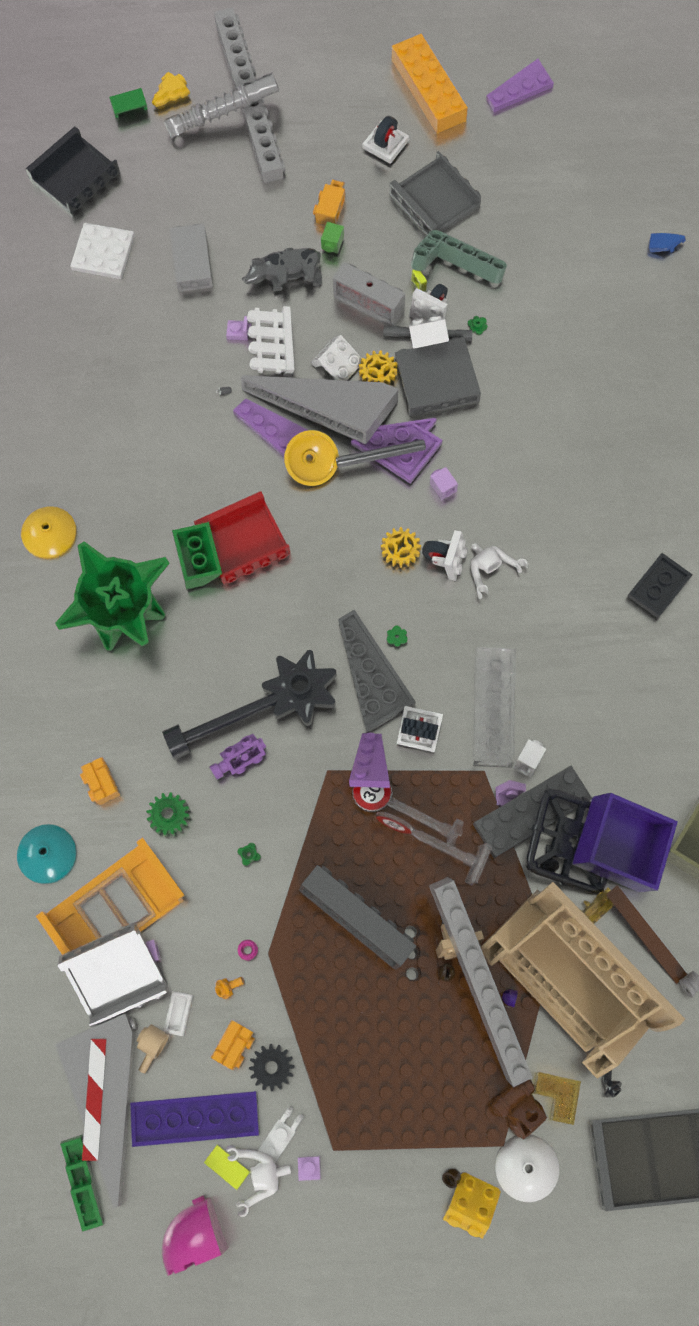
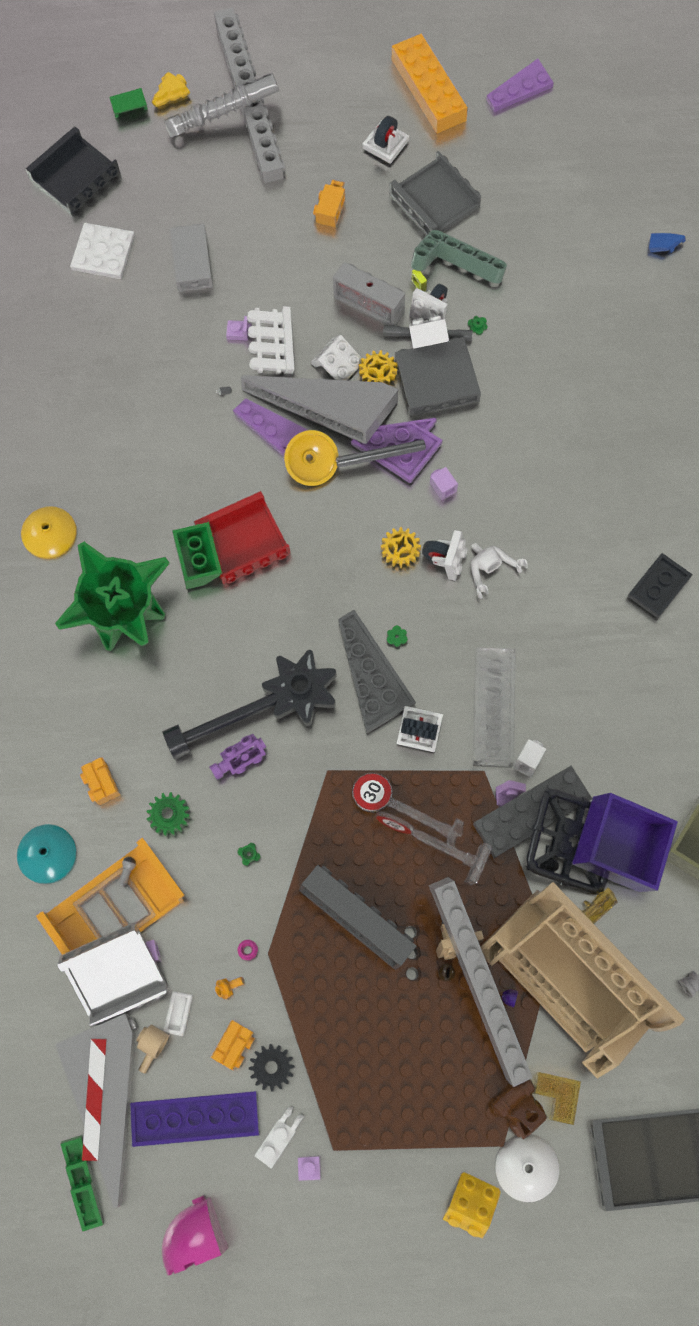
neon yellow tile [204,1145,250,1190] -> none
white piece [226,1145,291,1217] -> none
dark grey animal [242,248,322,291] -> none
bright green brick [321,222,344,253] -> none
medium lavender wing [349,732,390,788] -> none
dark brown hinge [442,1168,461,1188] -> none
black plate [603,1070,622,1098] -> none
reddish brown sticker [606,885,688,984] -> none
none -> light grey piece [119,857,136,888]

